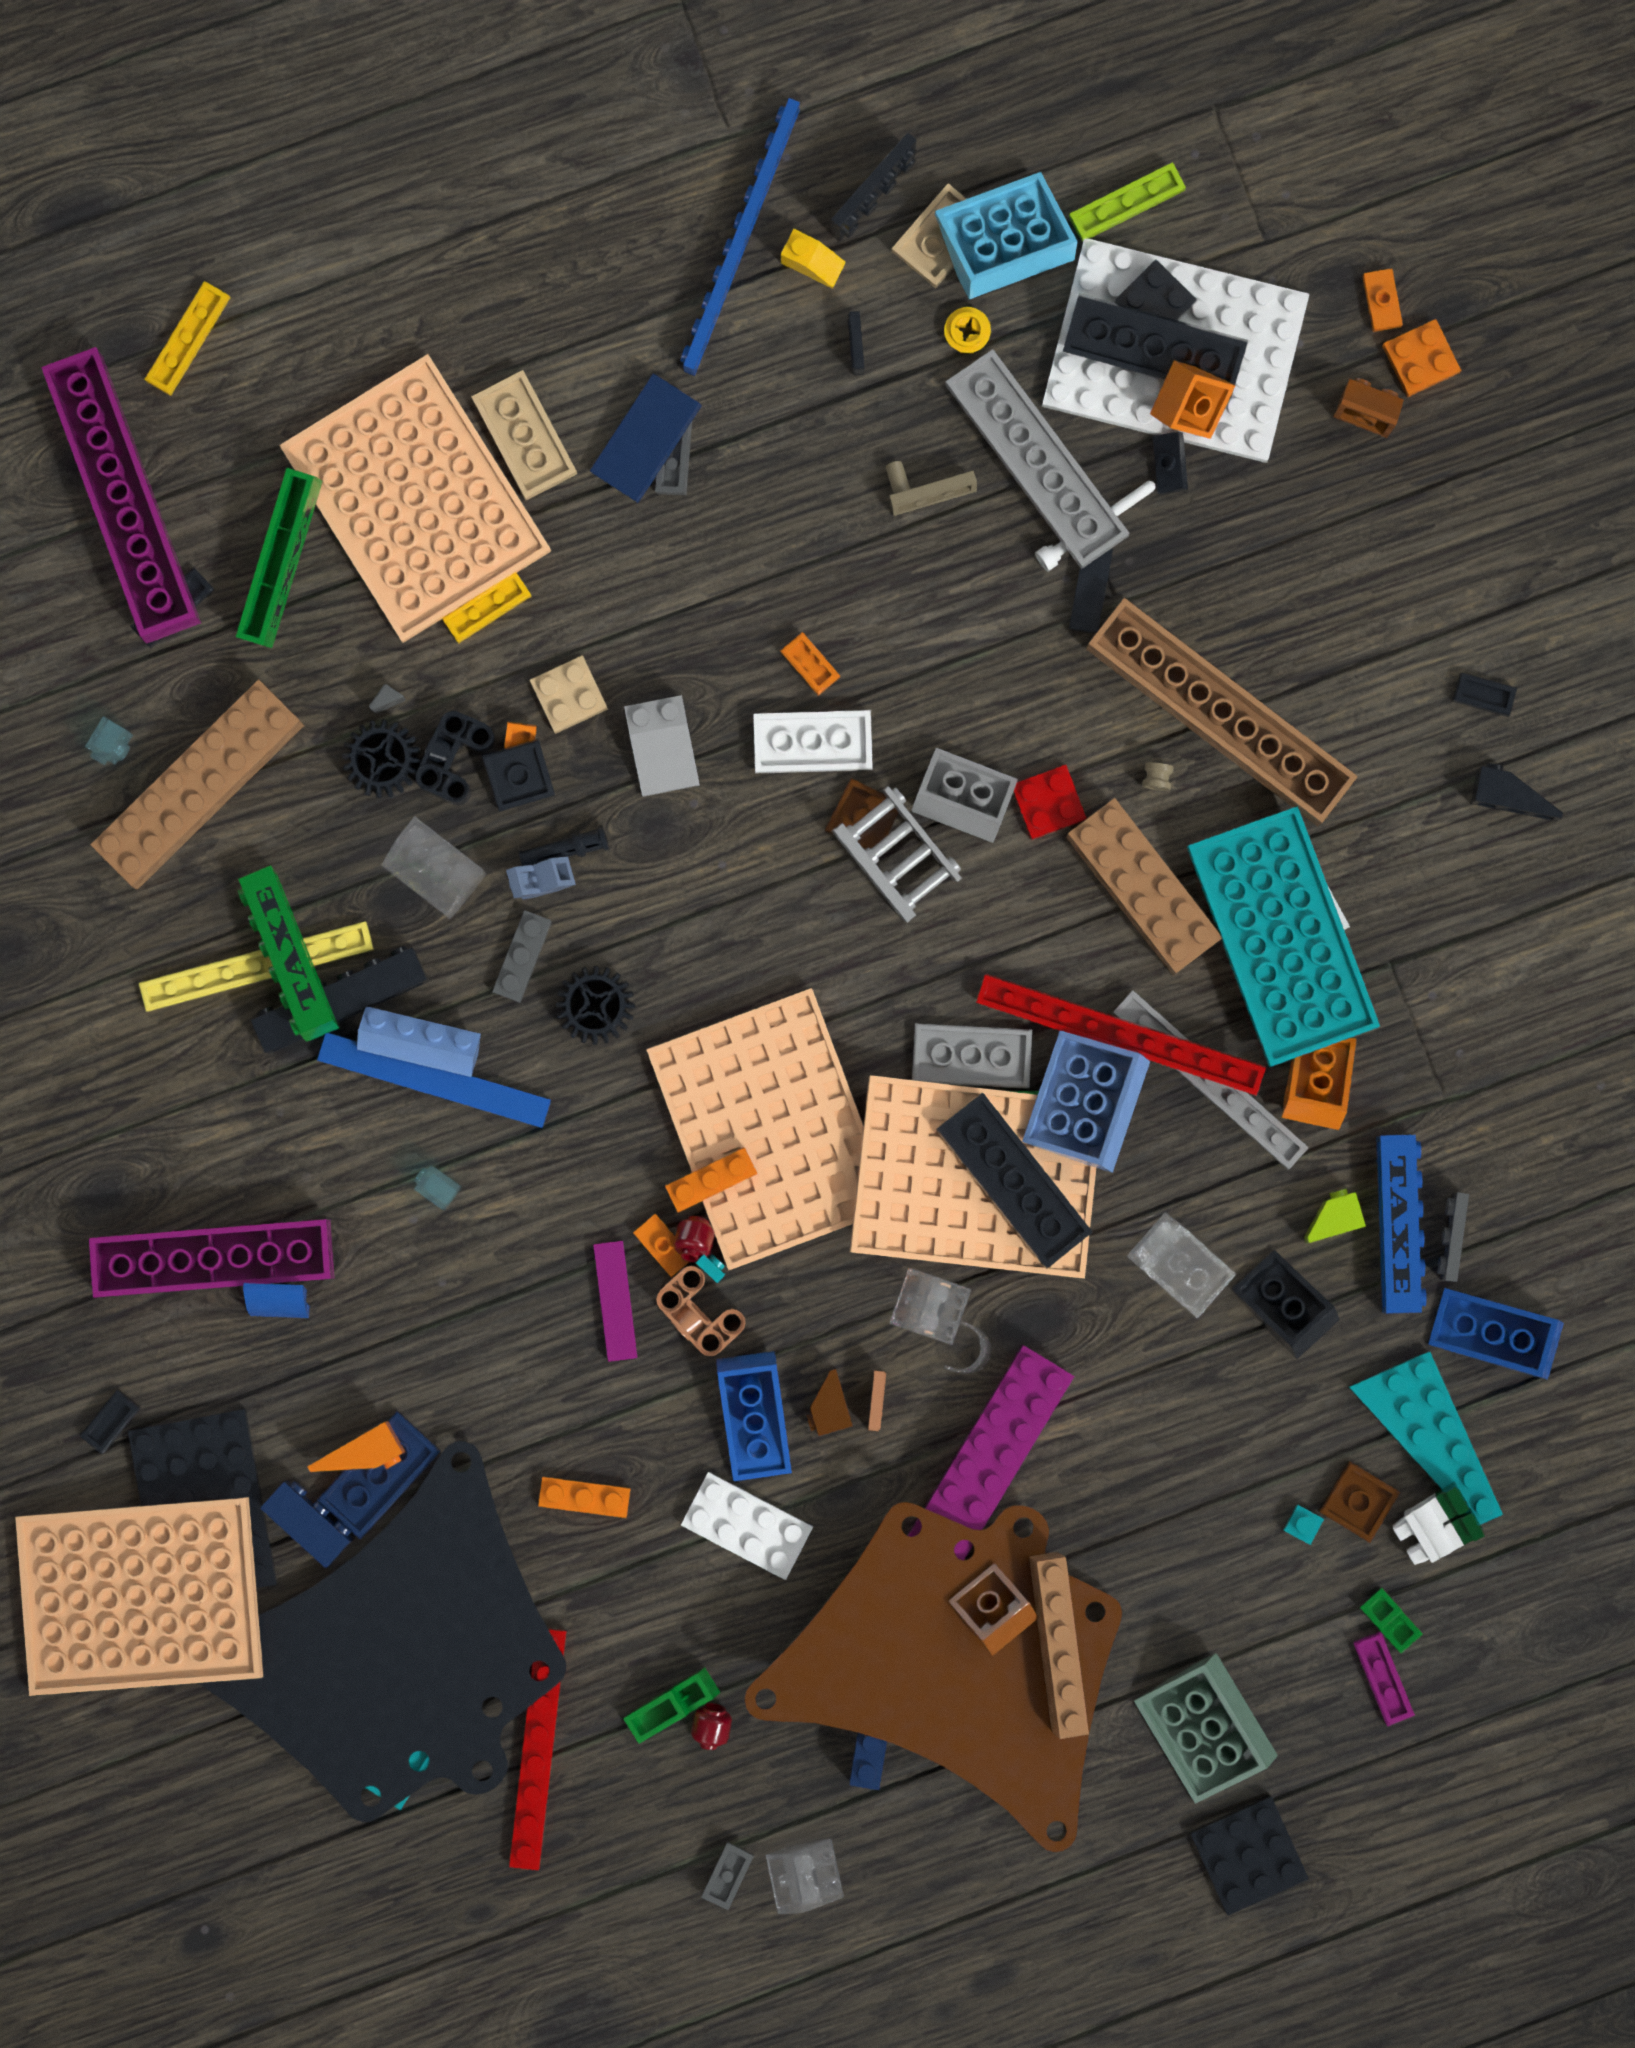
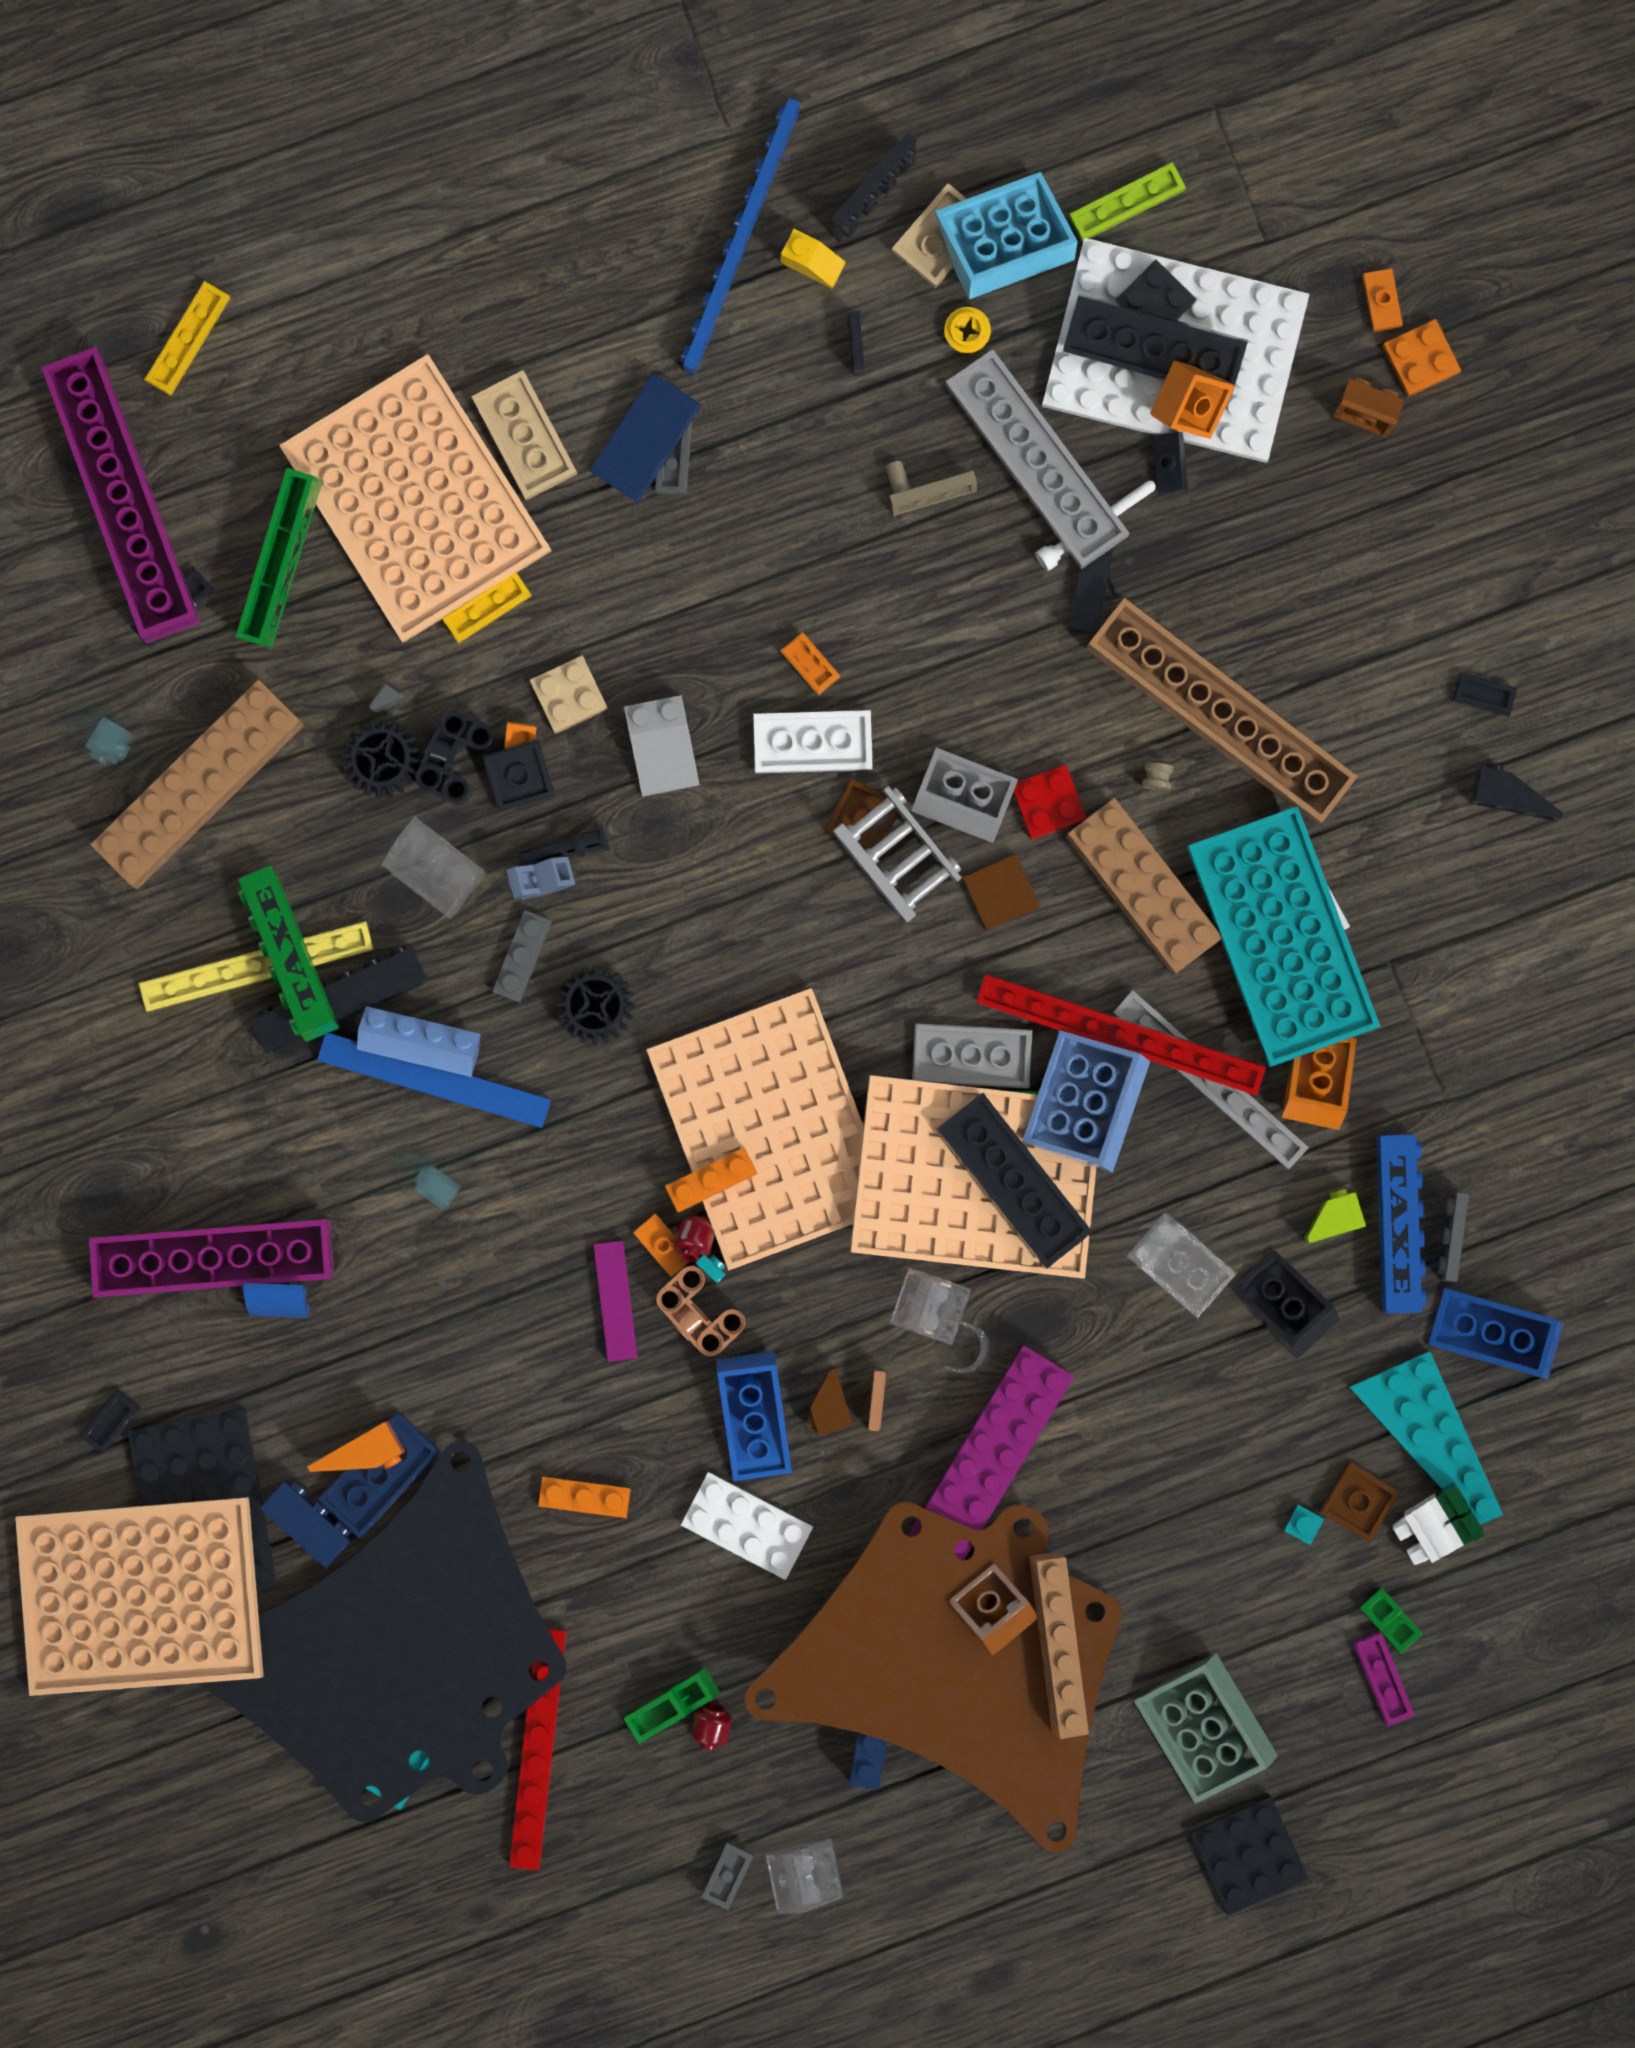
none -> reddish brown tile [962,854,1040,931]

